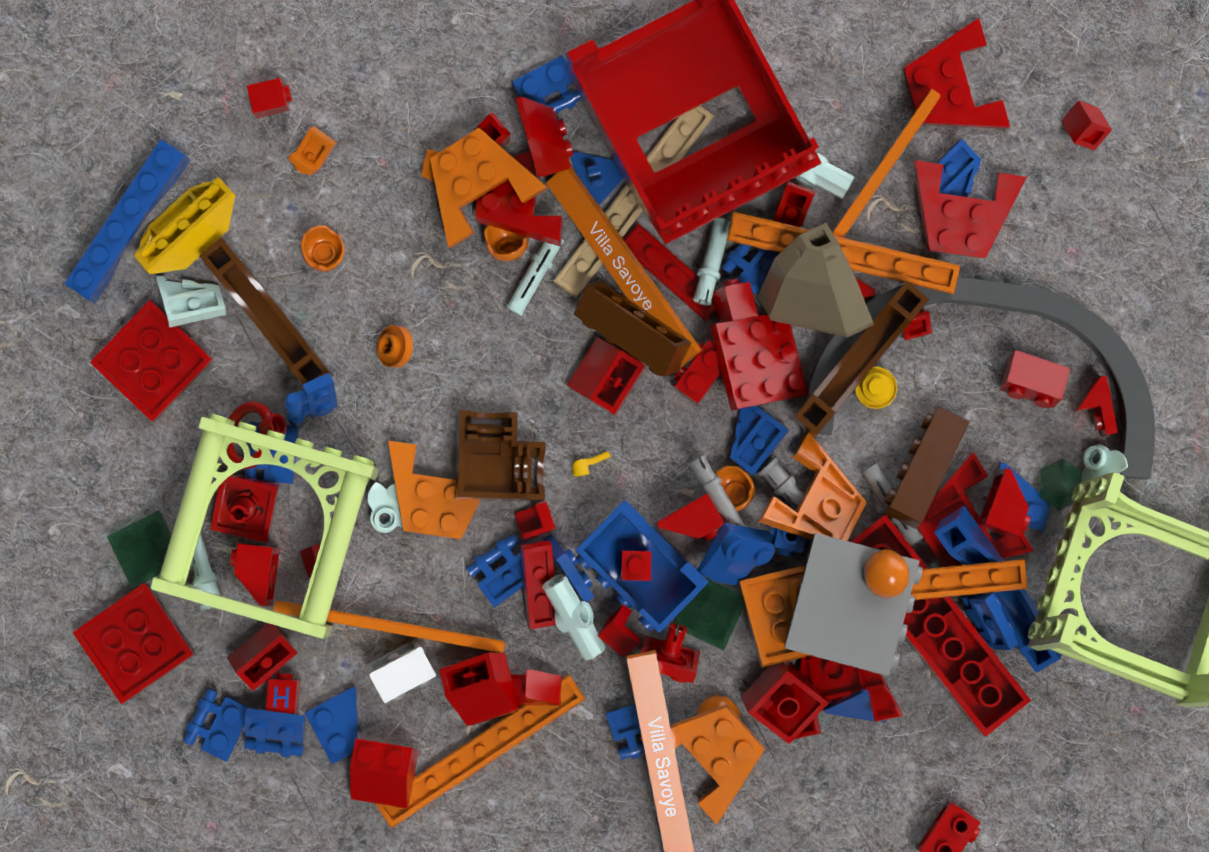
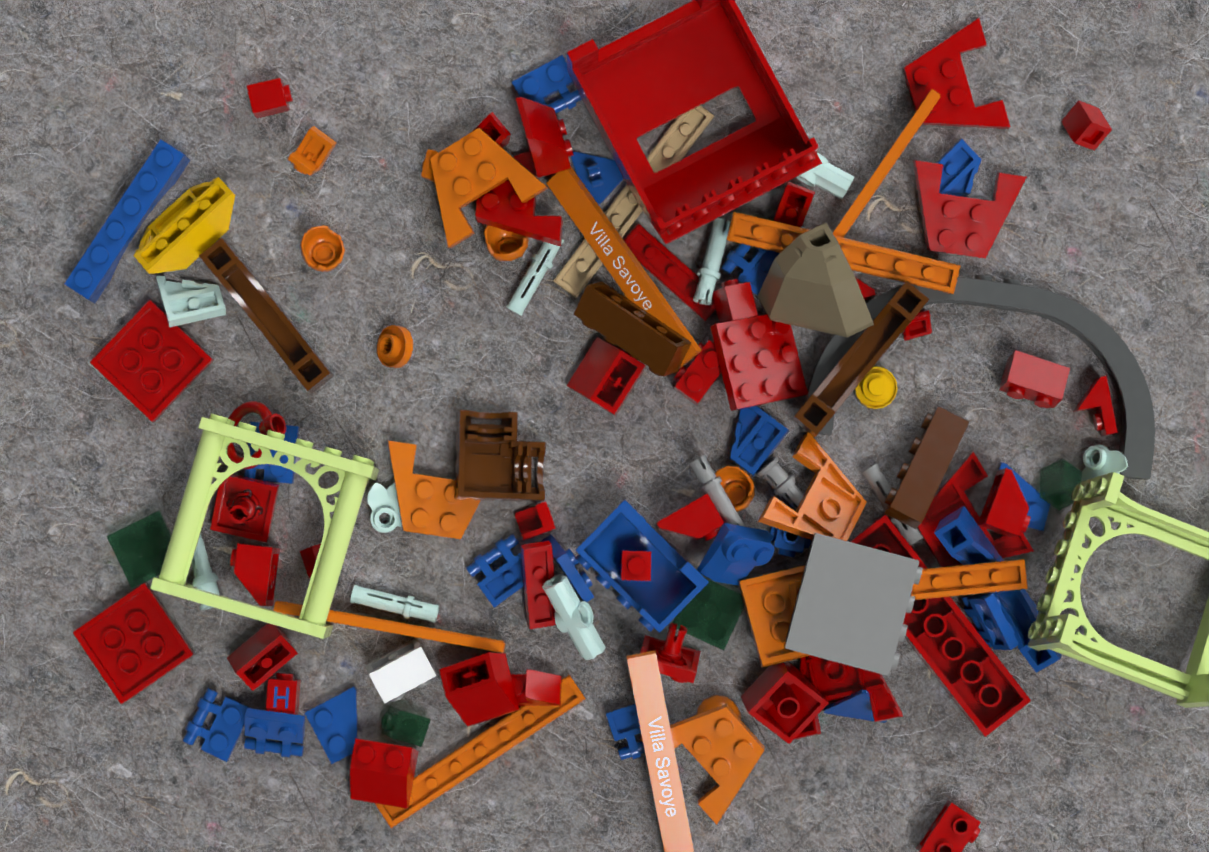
blue plate [285,373,338,428] -> none
yellow hand [572,451,611,477] -> none
red panel [597,604,641,658] -> none
orange hair [864,549,909,599] -> none
none -> light aqua pin [350,585,439,623]
none -> clear green bracket [381,706,431,747]

